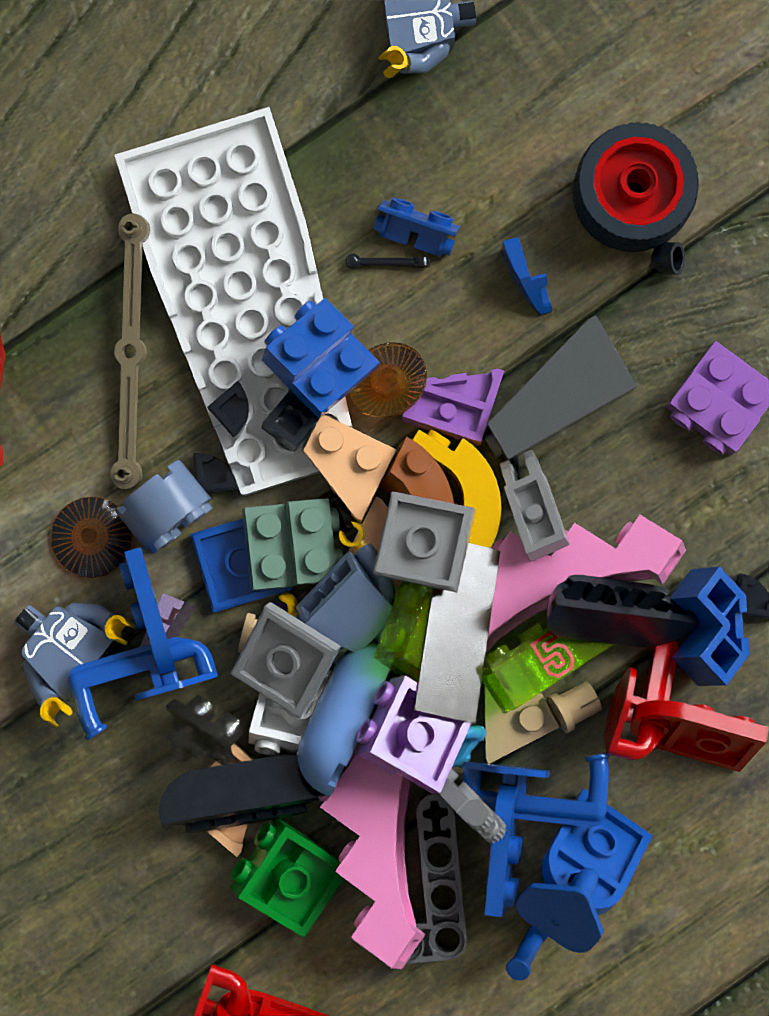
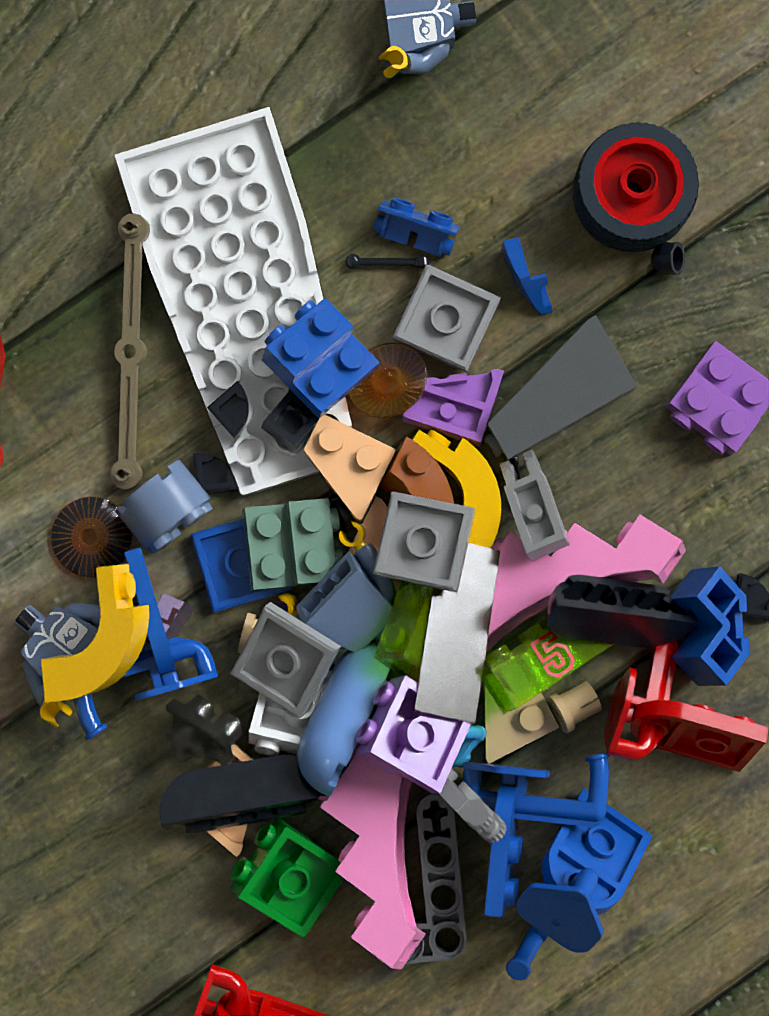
none -> yellow arch [41,564,149,702]
none -> light grey plate [393,264,501,373]

